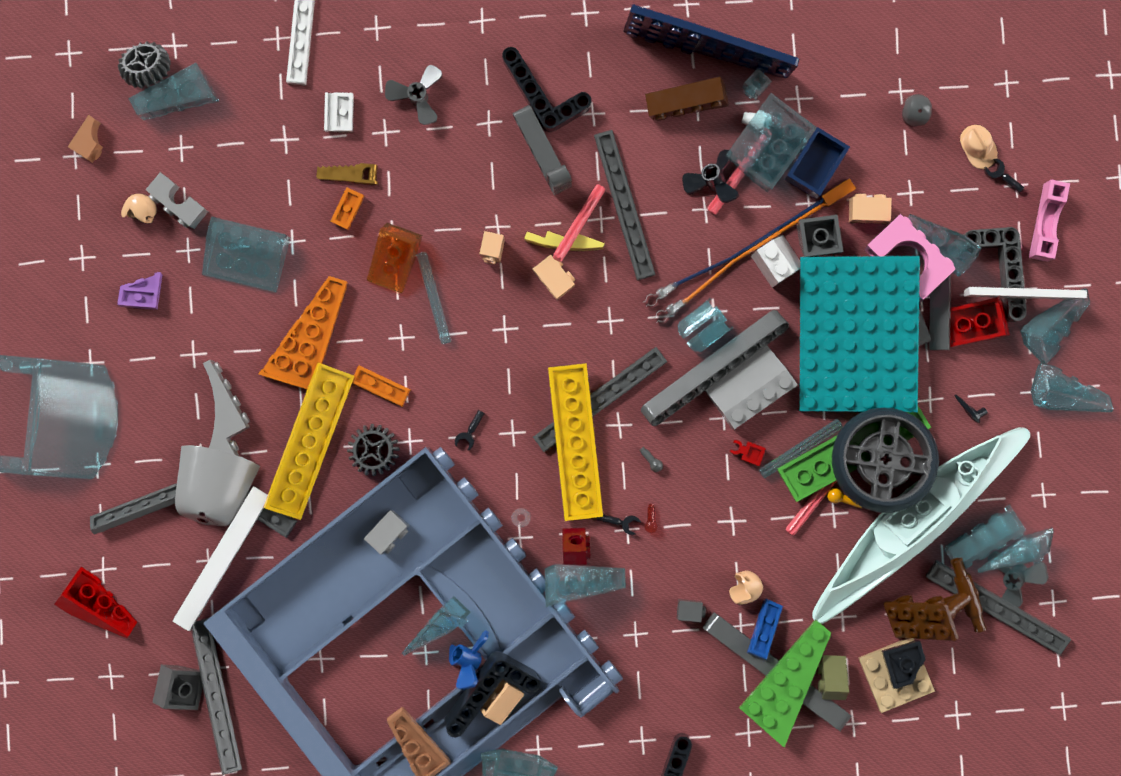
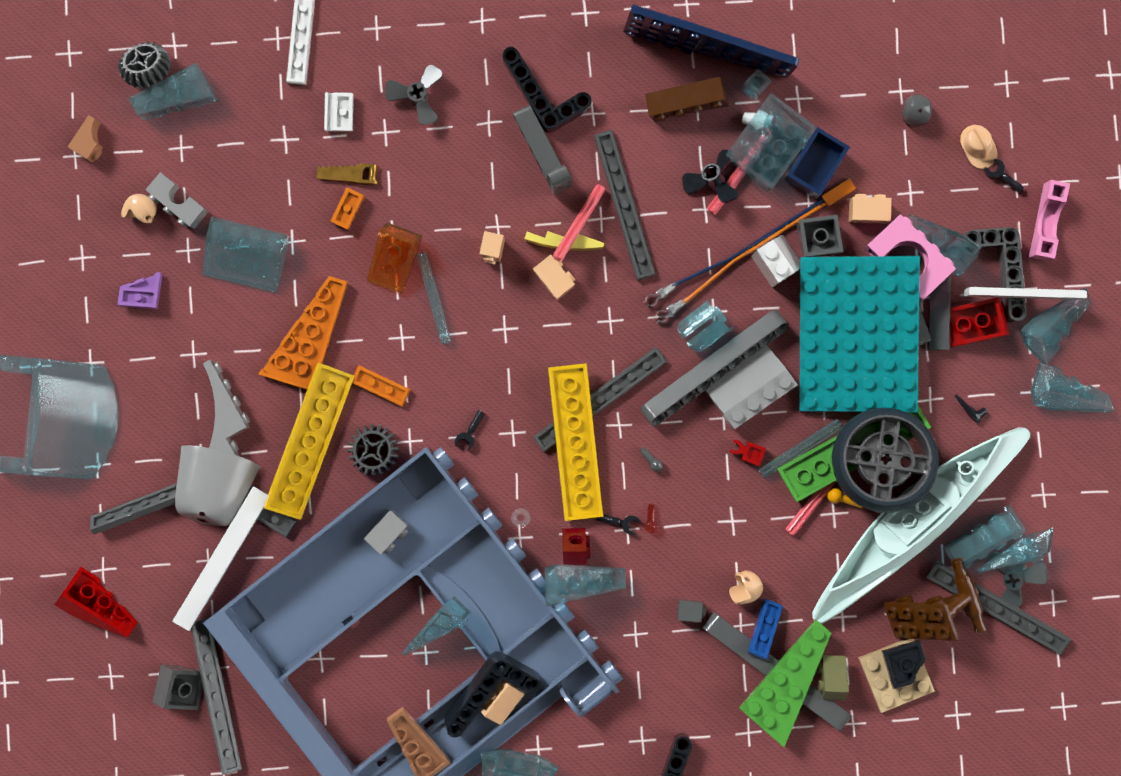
blue piece [449,630,489,690] -> none

